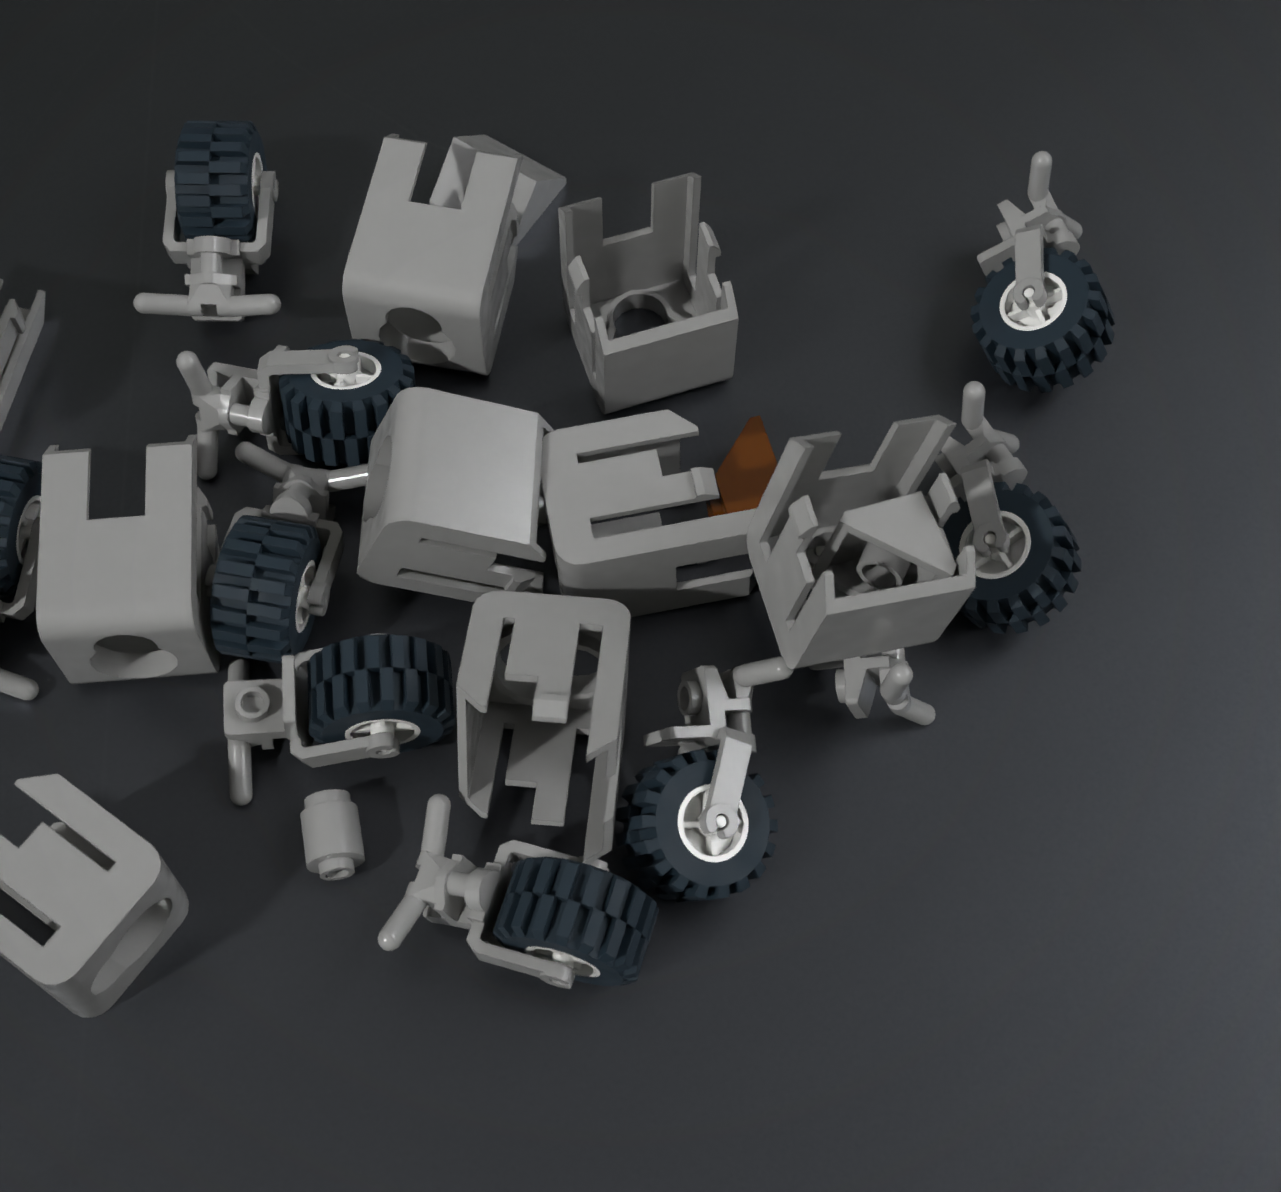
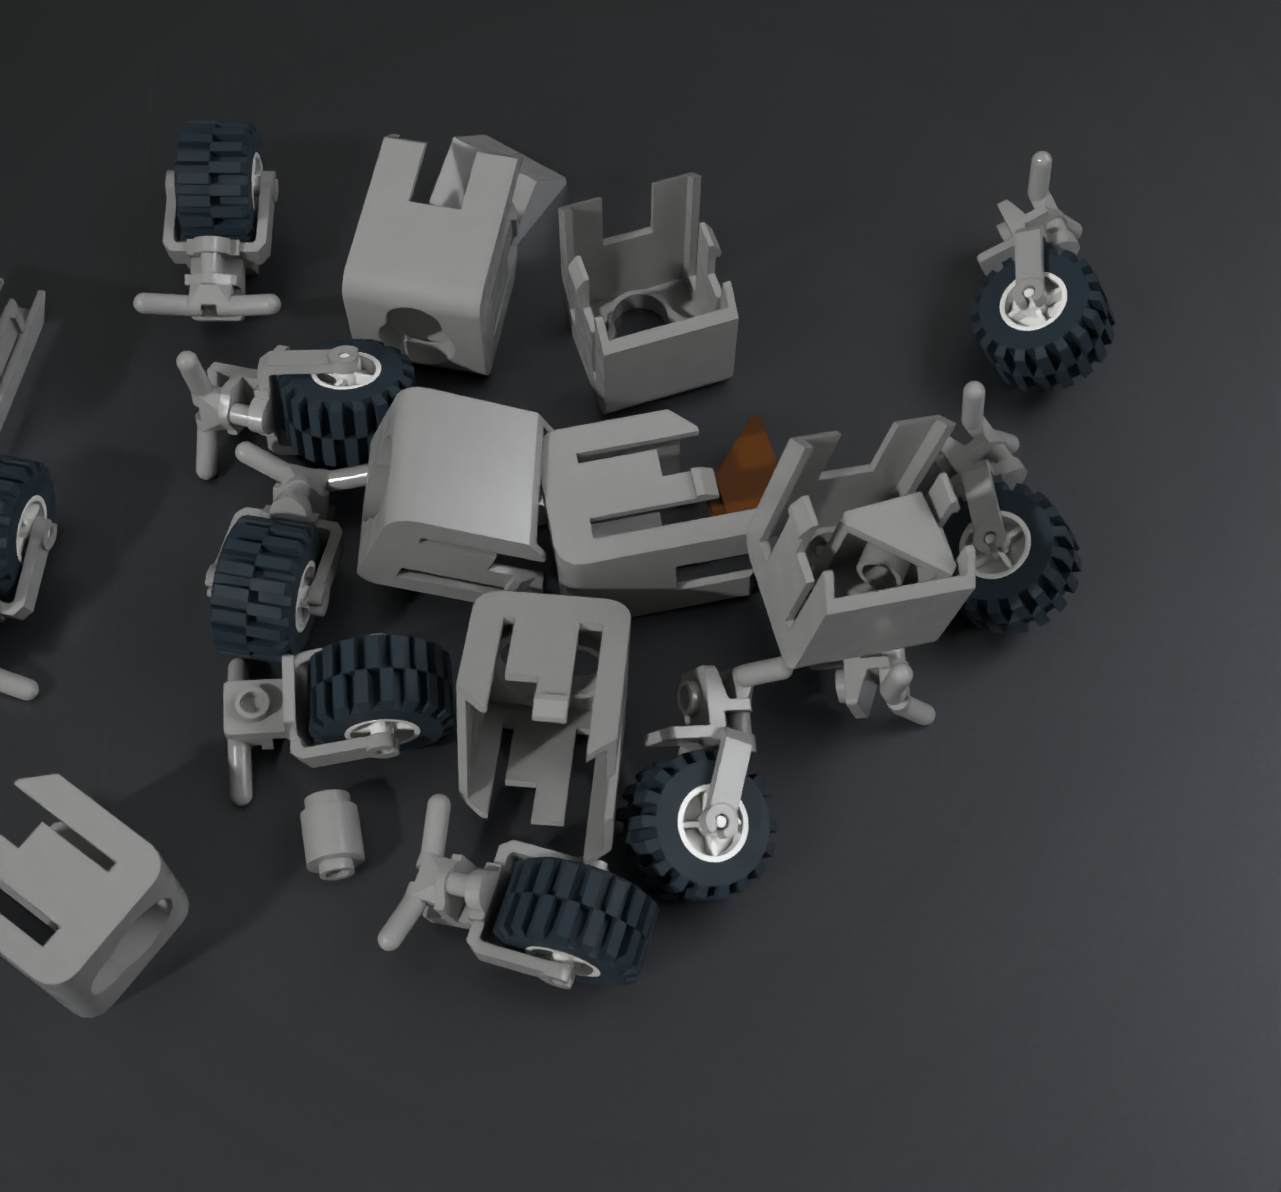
light grey piece [36,434,221,684] -> none

